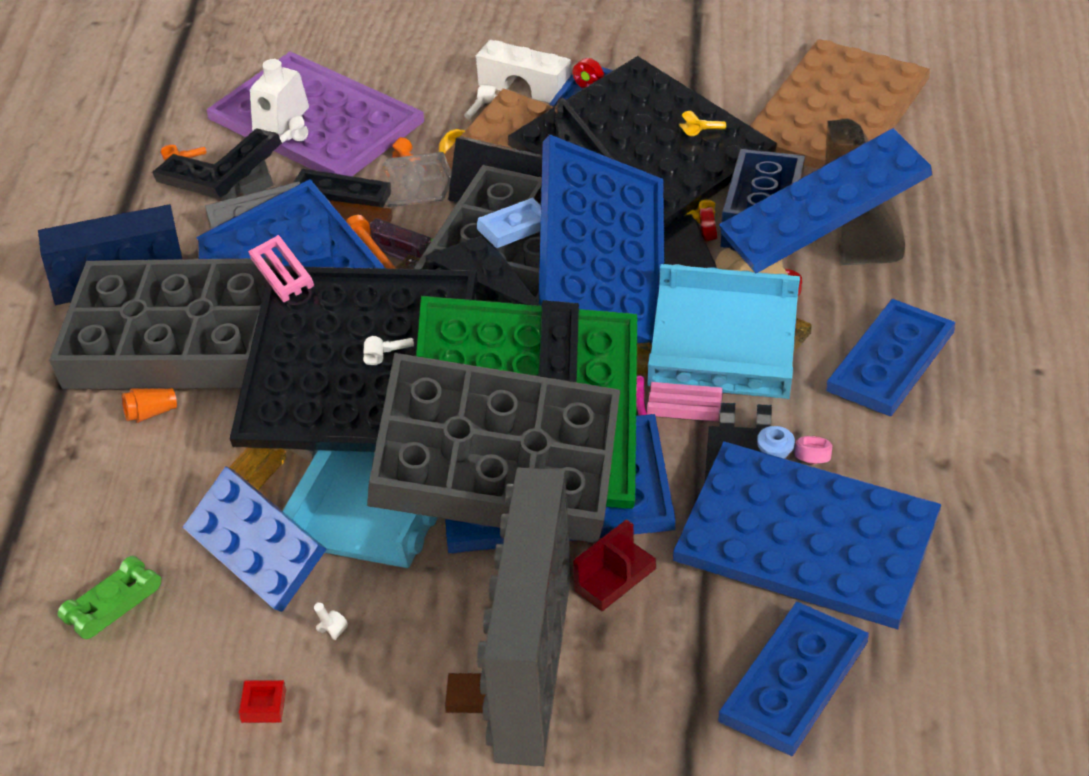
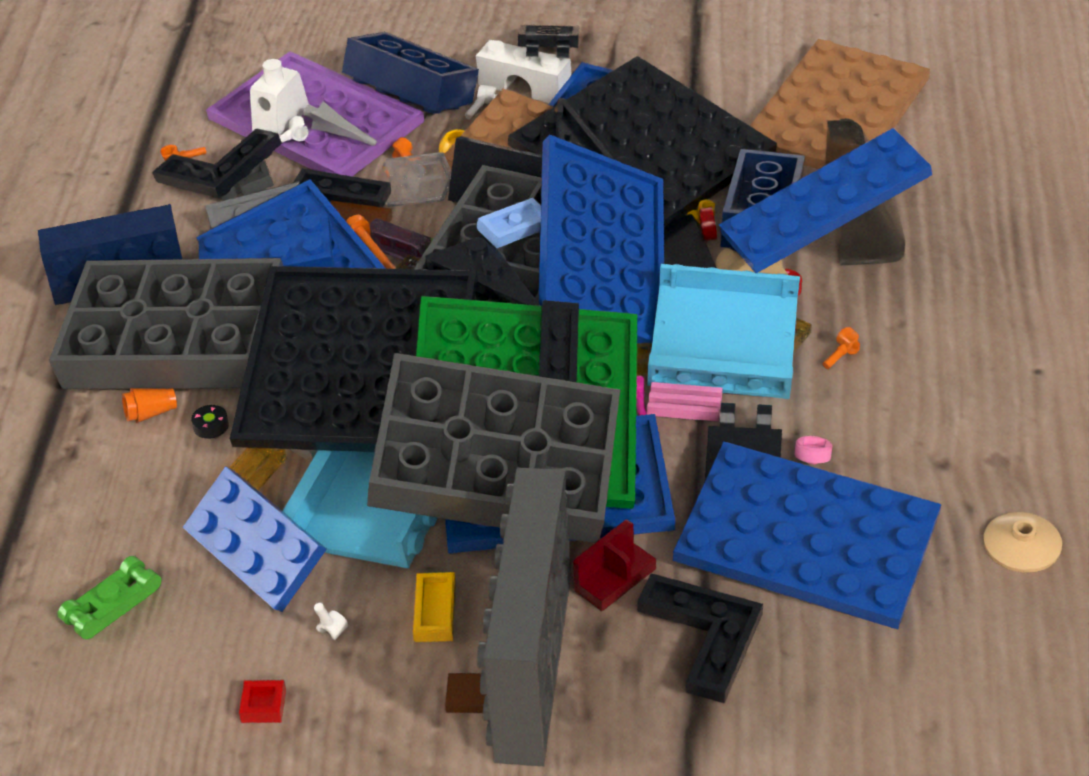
bright pink tile [248,235,314,303] -> none
white hand [363,336,414,365] -> none
red tile [572,58,604,89] -> none
yellow hand [679,111,726,136] -> none
blue plate [719,601,869,757] -> none
light blue plate [757,426,795,459] -> none
blue plate [826,299,955,417] -> none
none -> black tile [191,405,229,439]
none -> light grey piece [304,101,377,146]
none -> dark blue brick [342,32,479,114]
none -> yellow tile [413,572,456,642]
none -> black tile [518,25,579,58]
none -> black plate [637,573,763,704]
none -> orange hand [822,327,860,369]
none -> tan dish [983,512,1062,573]

